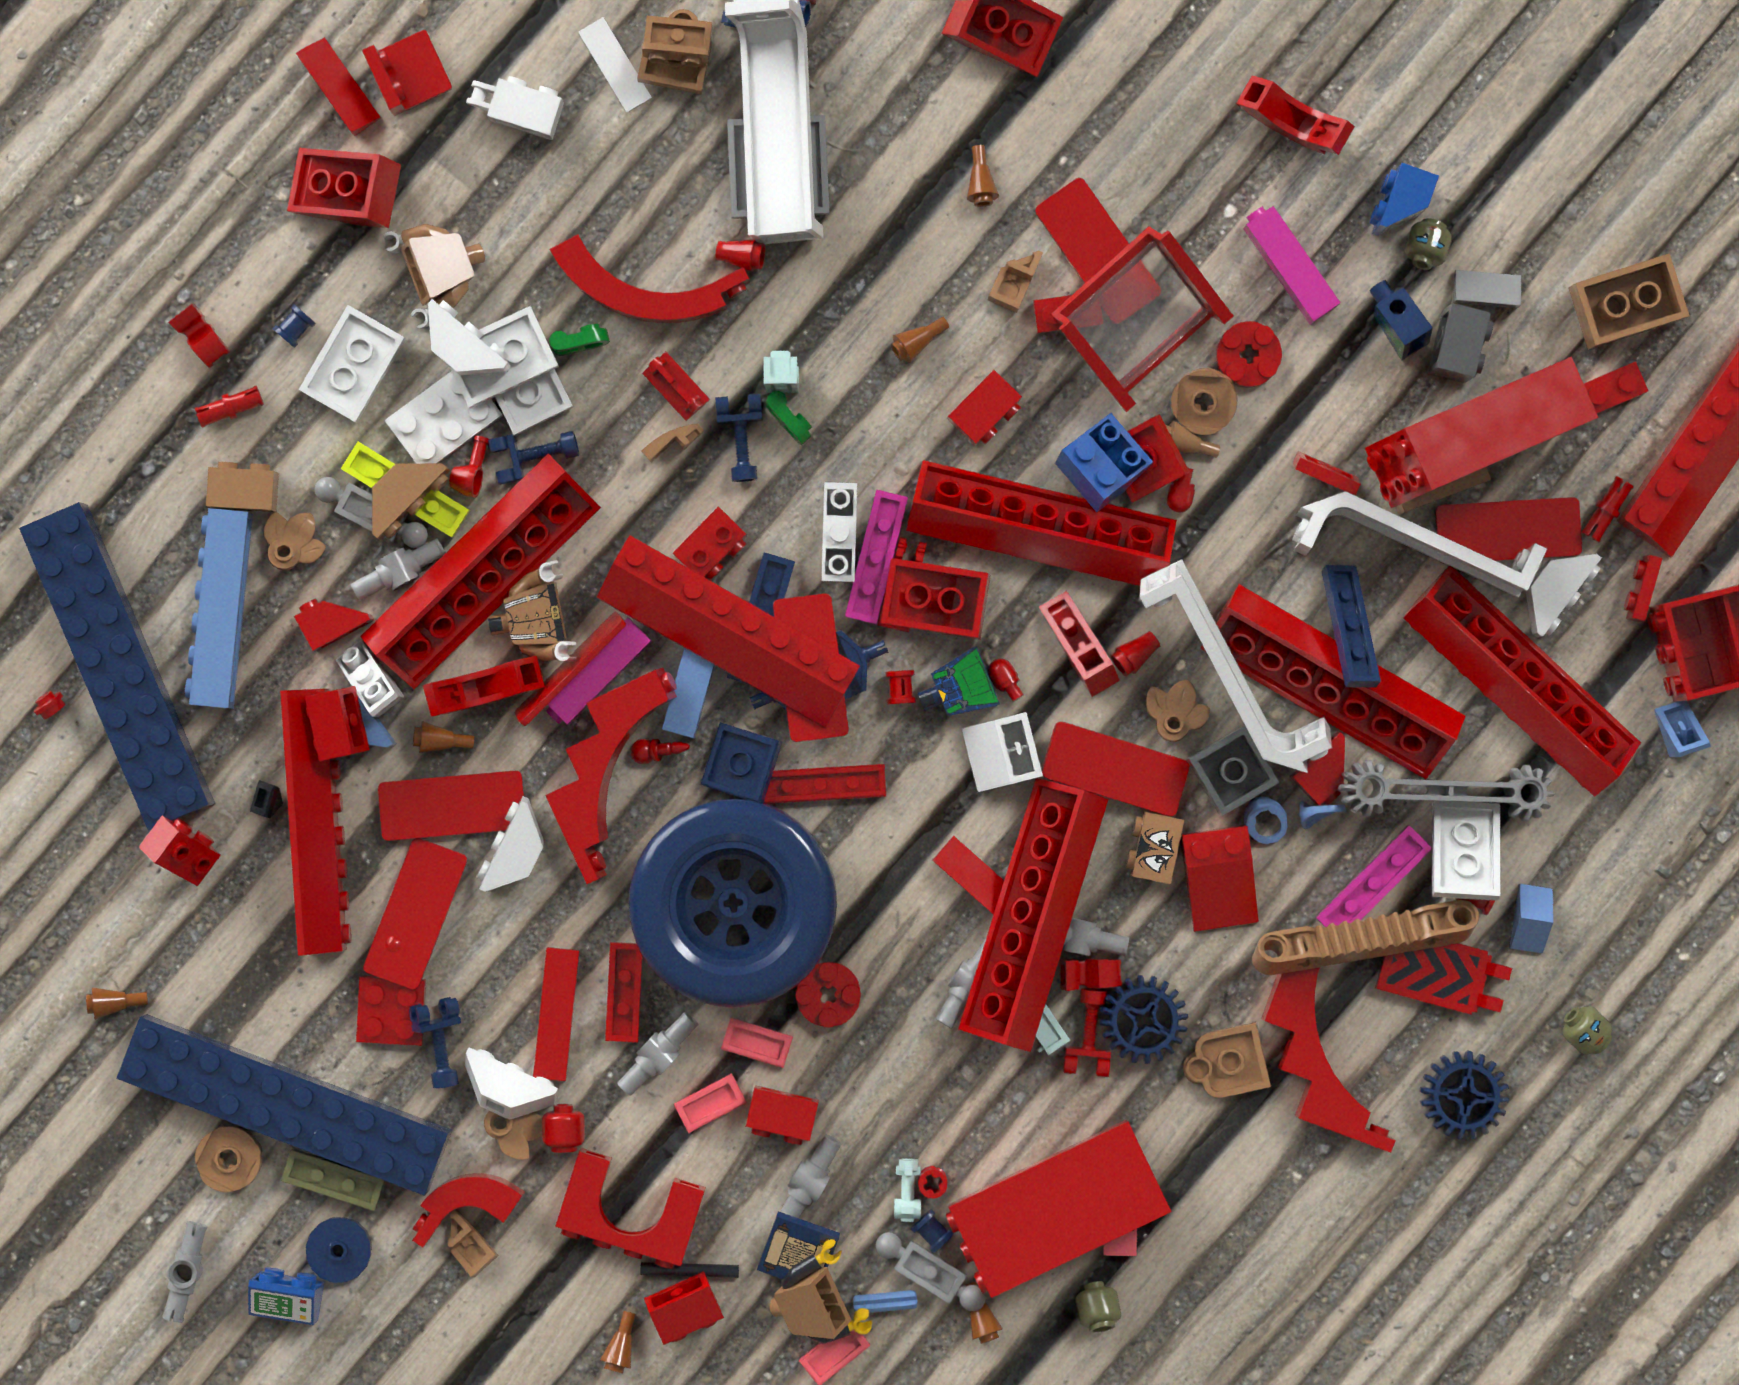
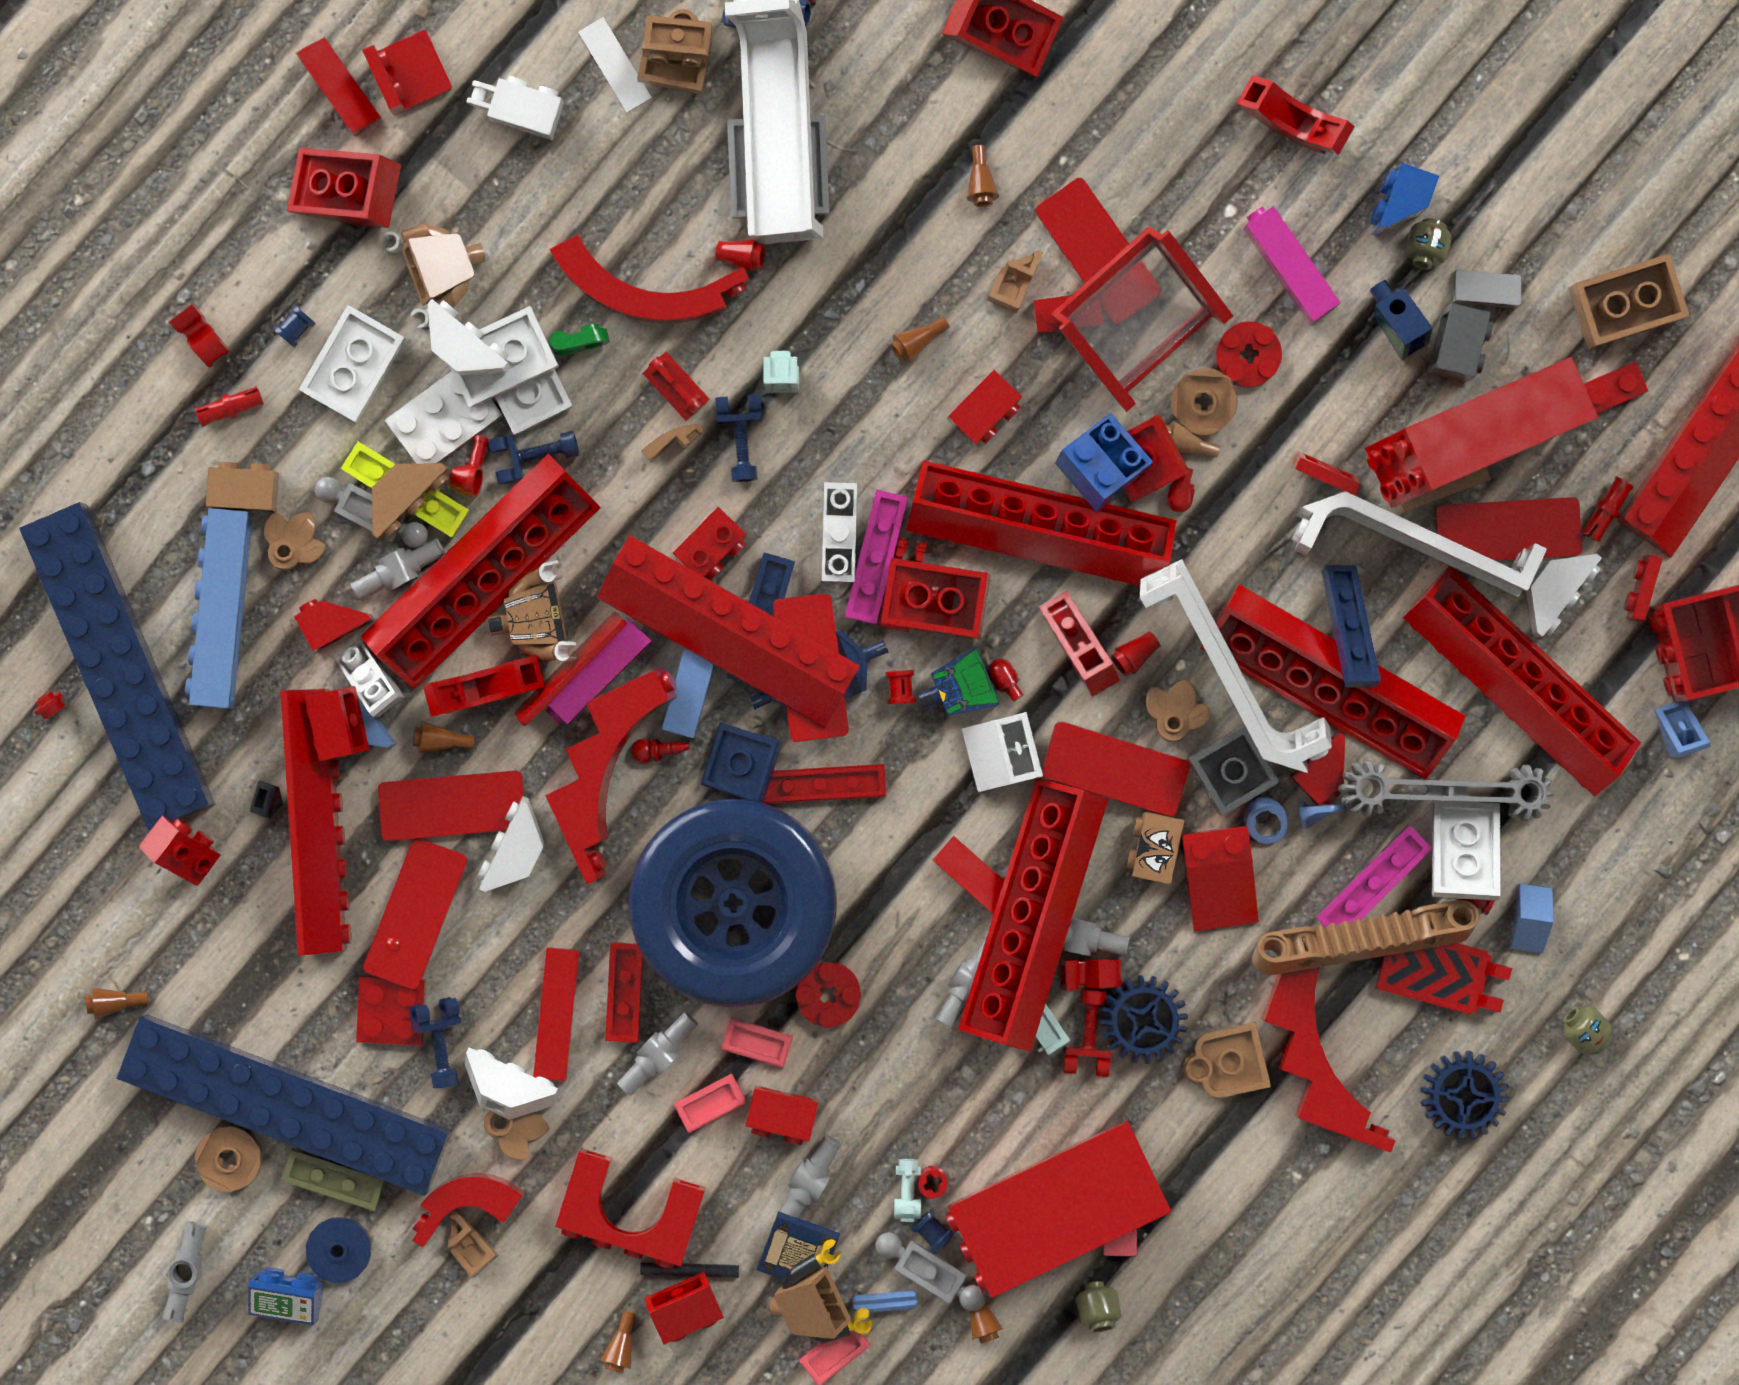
red head [542,1104,585,1153] -> none
green plate [766,391,812,445] -> none

